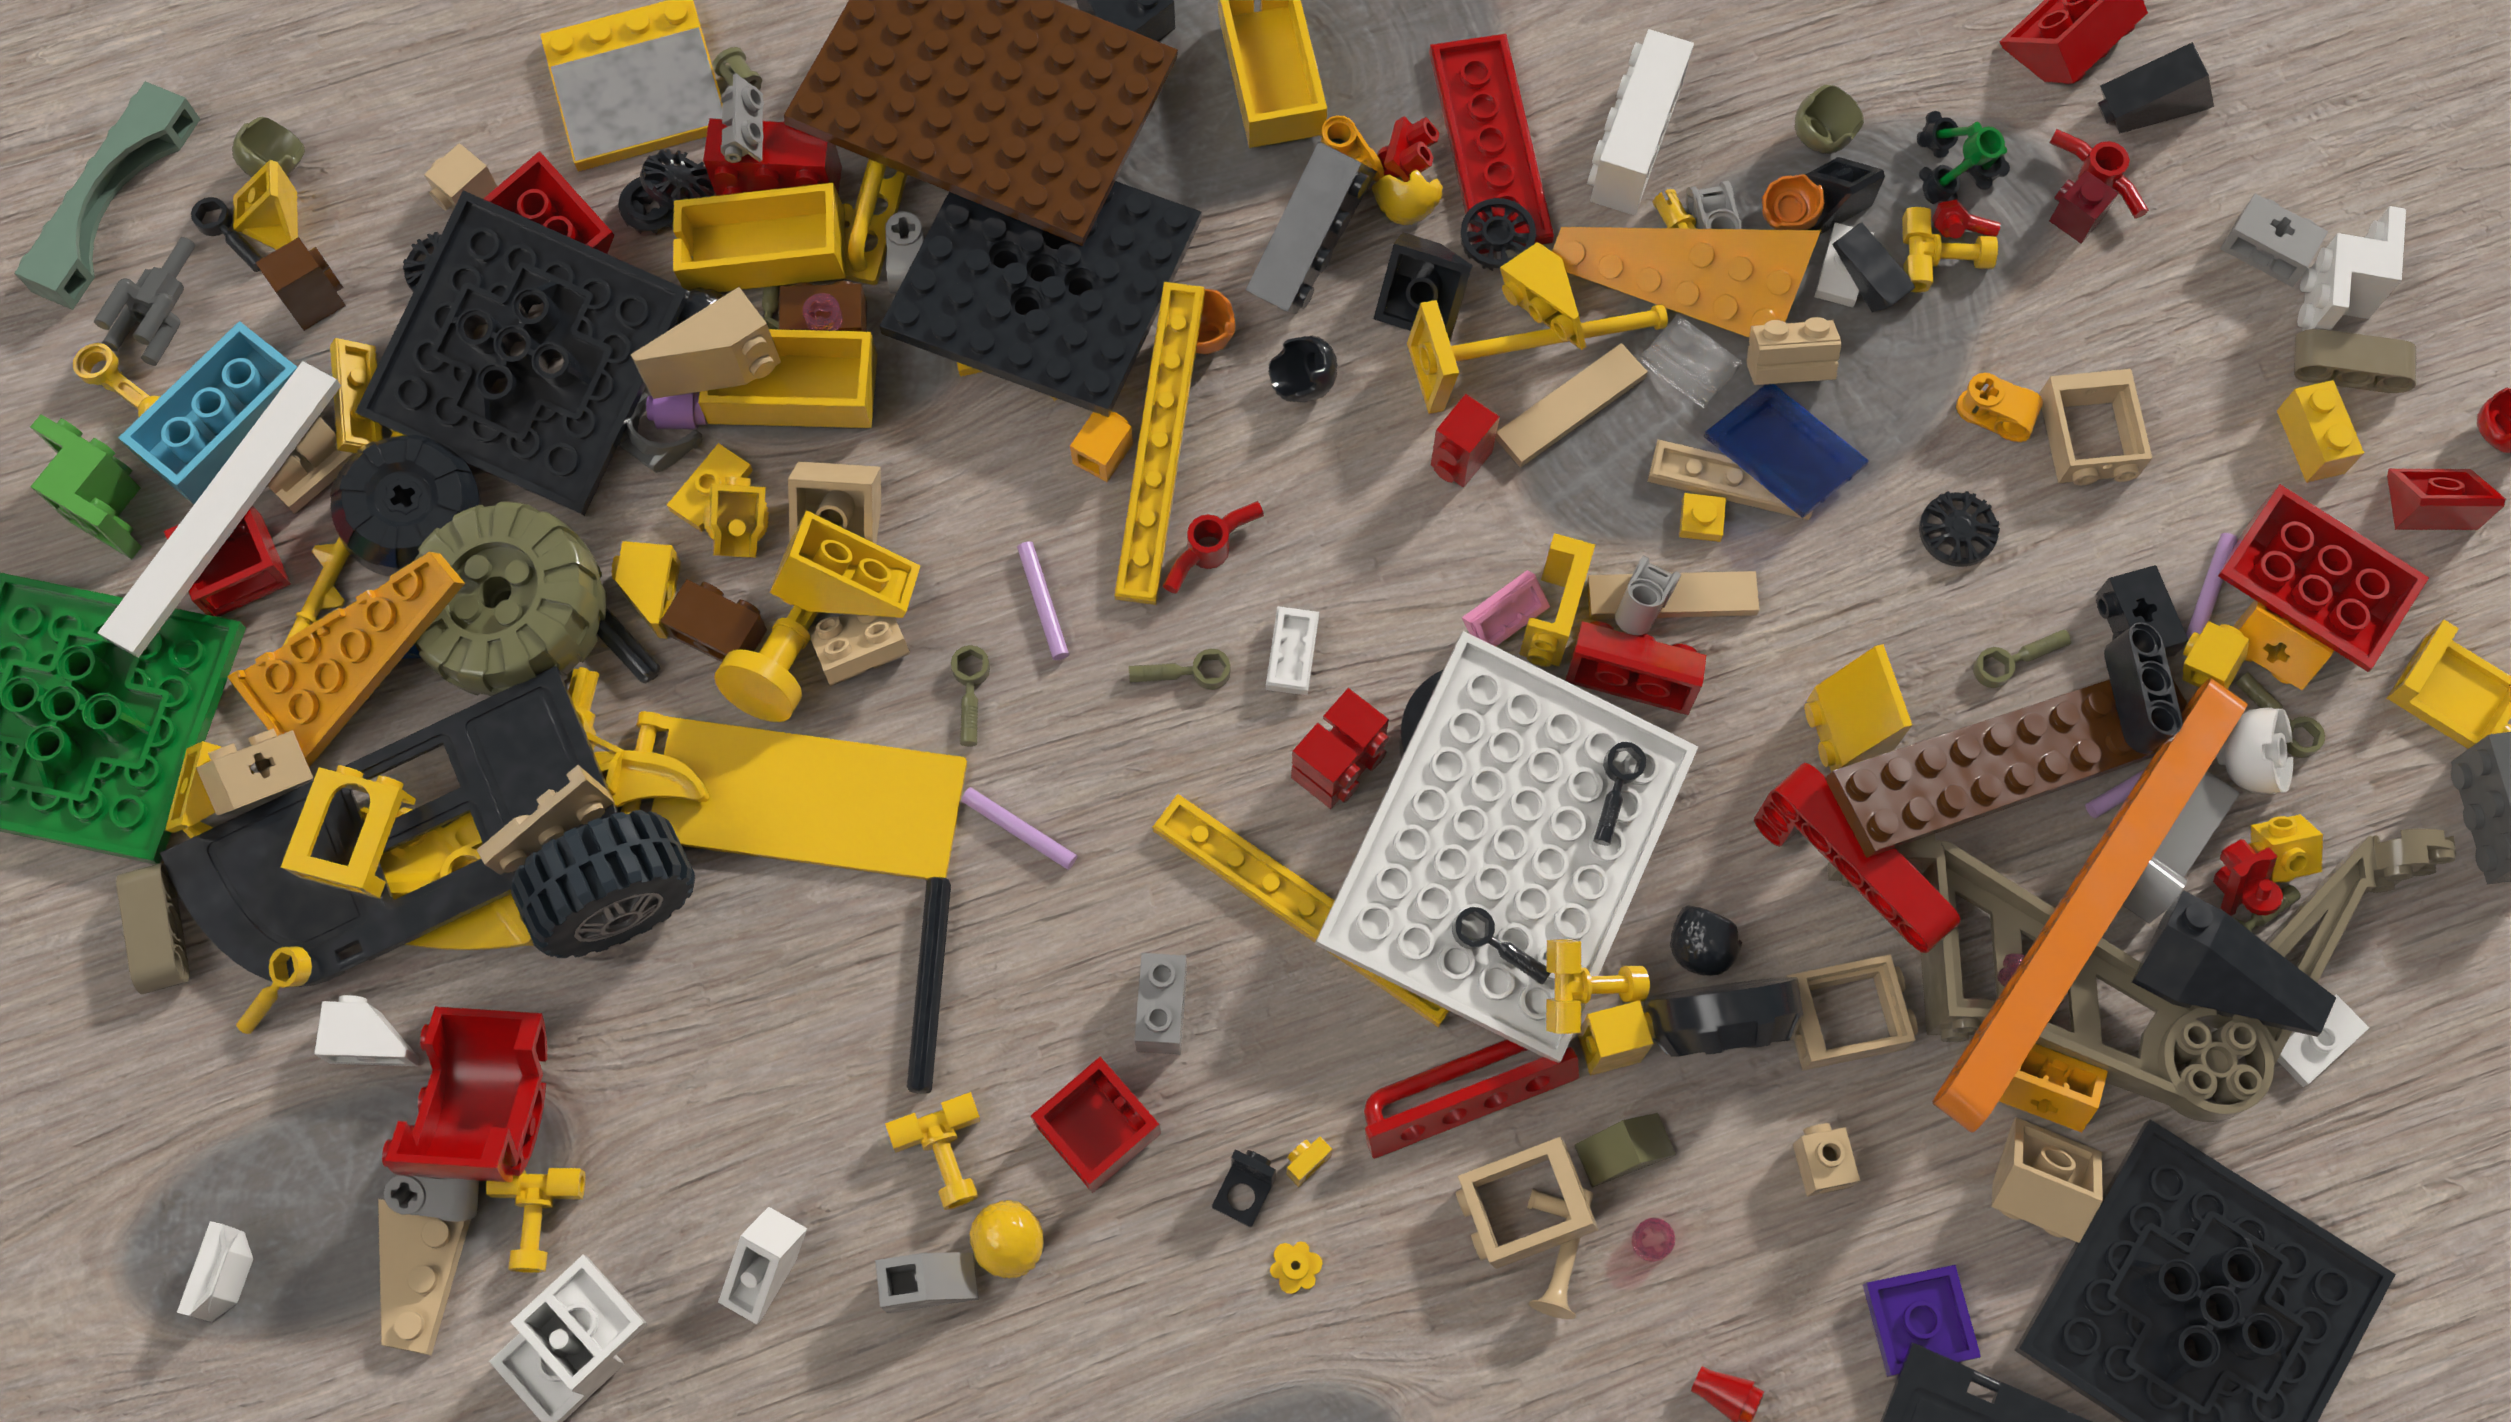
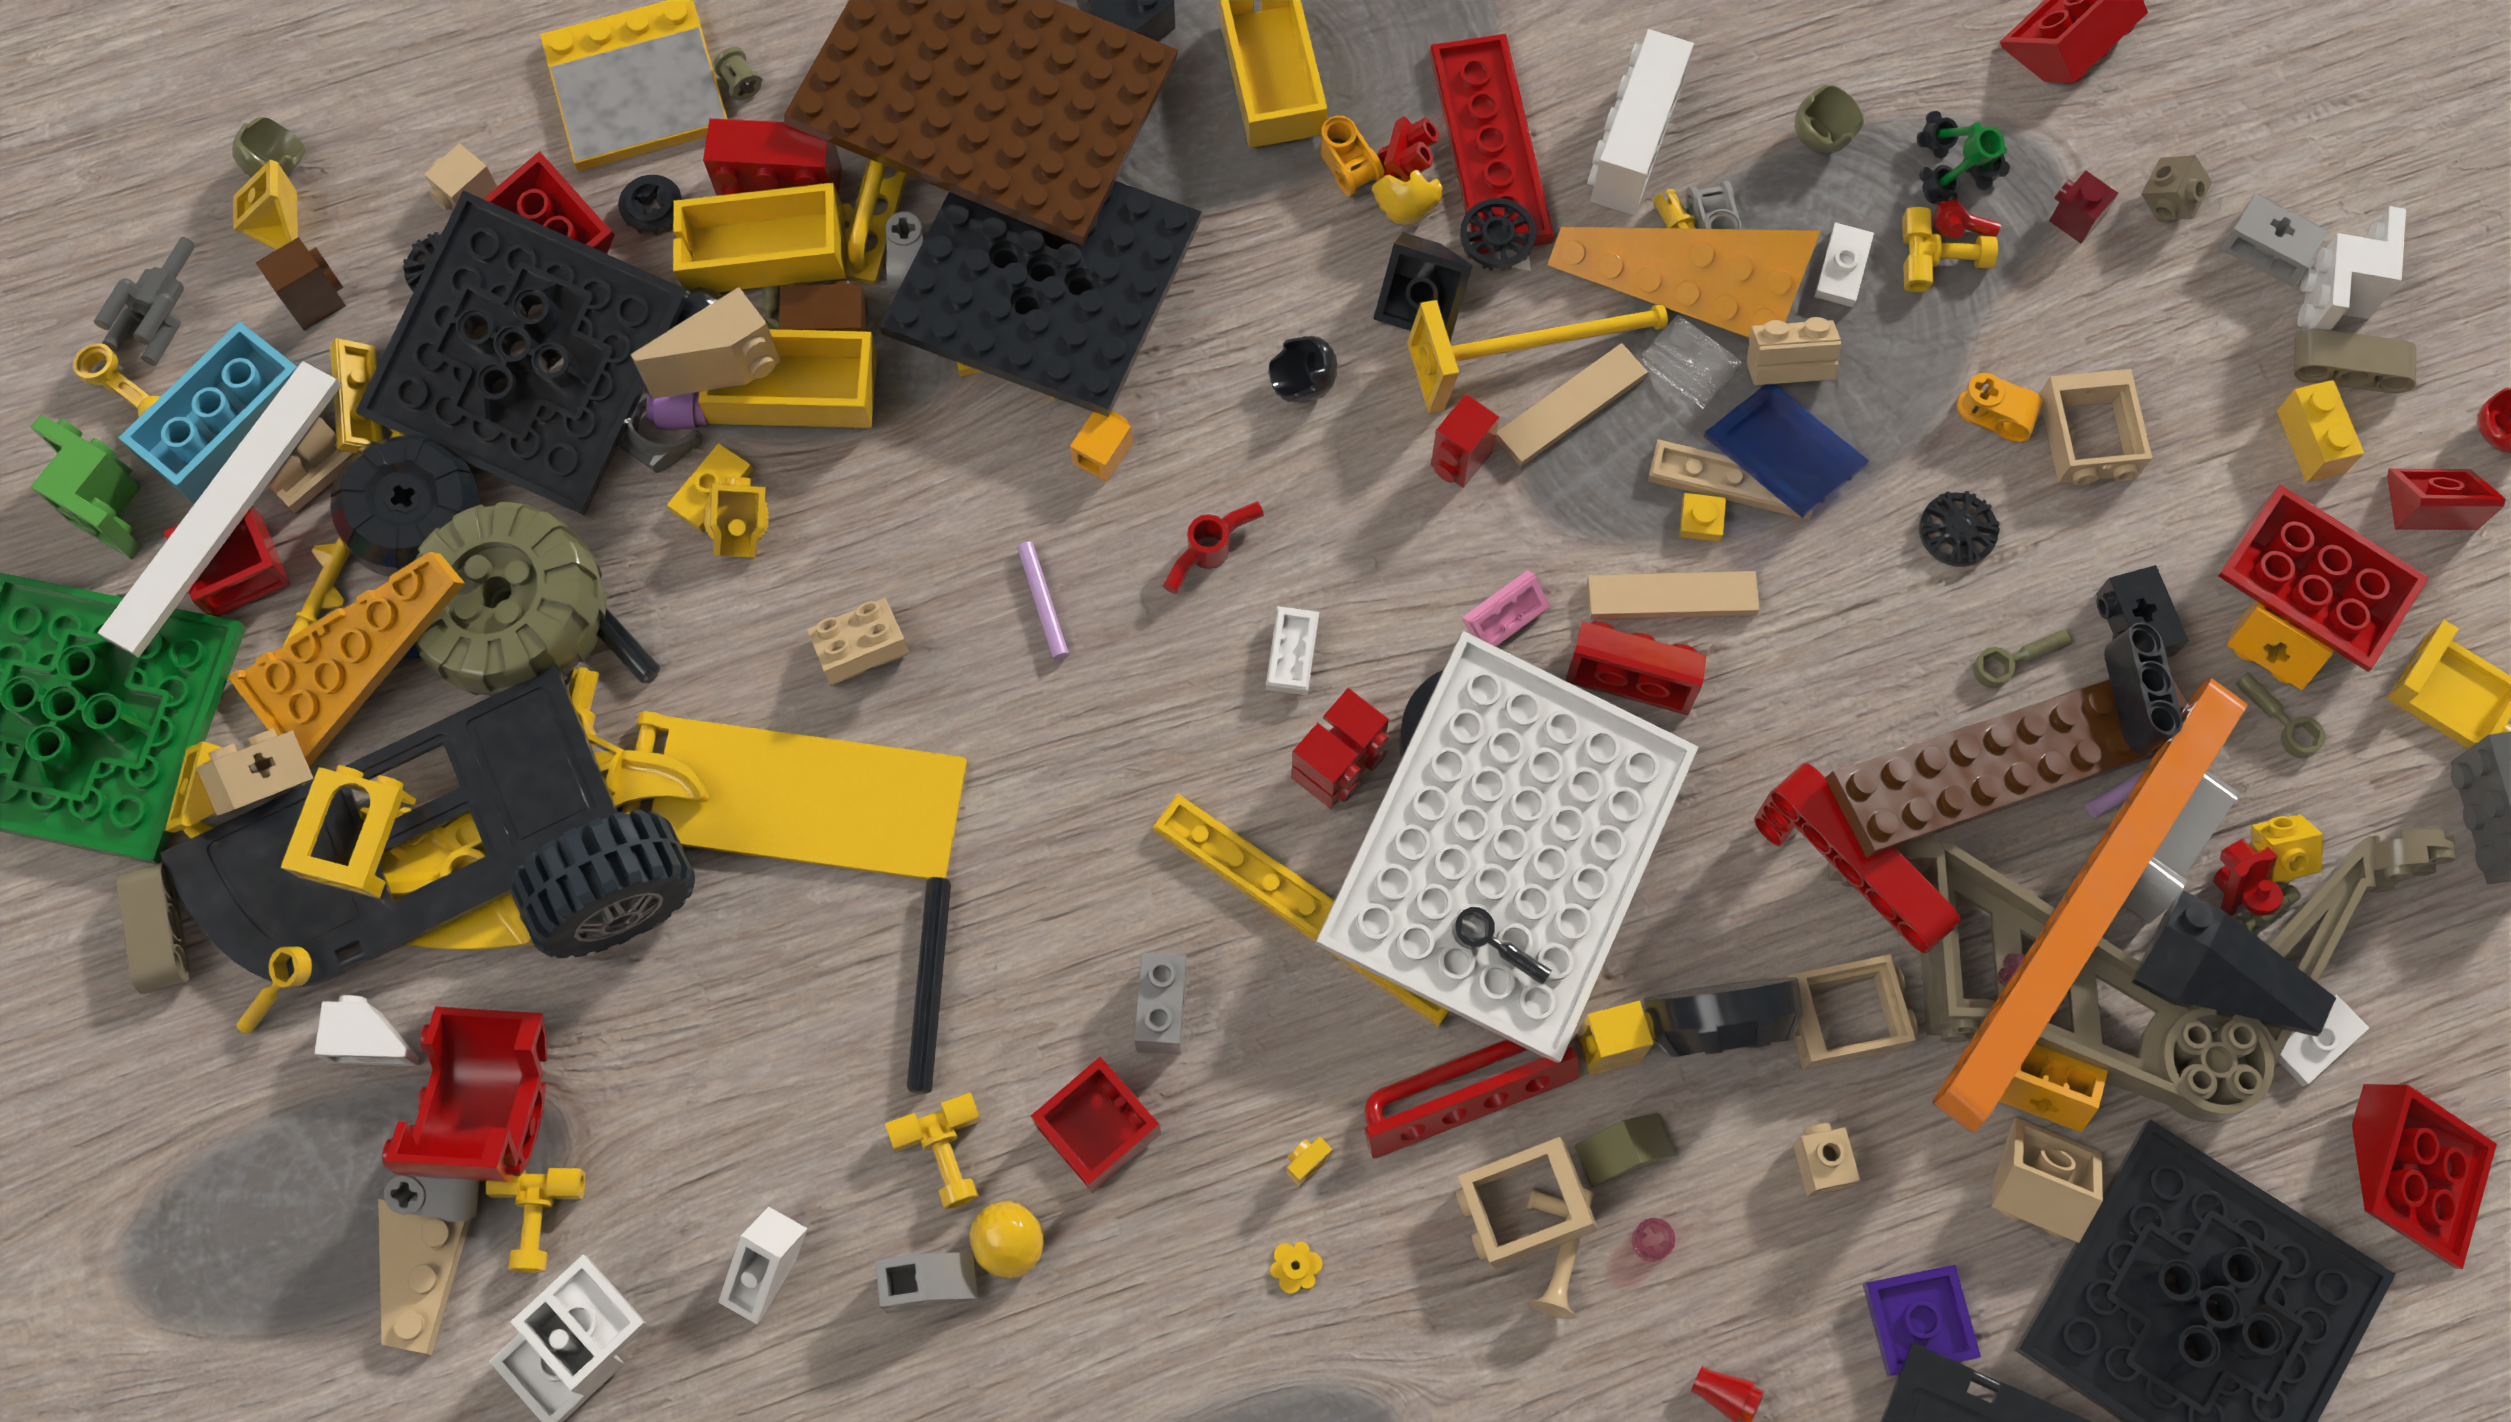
sand green arch [14,81,201,310] -> none
white slope [177,1221,253,1322] -> none
black piece [191,197,263,272] -> none
tan wing [477,765,614,875] -> none
yellow slope [611,541,681,639] -> none
black wheel [640,149,715,210] -> none
reddish brown brick [660,579,767,662] -> none
yellow piece [714,605,819,722] -> none
light grey hinge [721,73,764,163] -> none
yellow slope [769,510,920,618] -> none
tan slope [788,461,881,544] -> none
clear pink bush [803,293,843,331] -> none
olive piece [951,645,990,747] -> none
lavender bar [961,787,1077,870] -> none
yellow tile [1114,282,1205,605] -> none
olive piece [1129,648,1231,690] -> none
orange hair [1196,289,1235,355] -> none
black bracket [1212,1149,1276,1228] -> none
wedge [1246,141,1377,314] -> none
yellow slope [1500,242,1587,350] -> none
yellow panel [1519,533,1595,667] -> none
yellow bar [1546,939,1650,1034] -> none
black piece [1593,742,1646,846] -> none
light grey piece [1615,555,1681,635] -> none
black hair [1670,905,1743,976] -> none
orange hair [1762,174,1824,230] -> none
yellow slope [1804,644,1912,772] -> none
black slope [1806,157,1885,235] -> none
black slope [1832,222,1915,313] -> none
red piece [2049,129,2149,219] -> none
black slope [2097,42,2214,134] -> none
yellow brick [2182,621,2249,689] -> none
lavender bar [2186,533,2238,644] -> none
white cylinder [2217,707,2293,794] -> none
none -> dark tan brick [2141,155,2212,221]
none -> red slope [2352,1084,2497,1269]

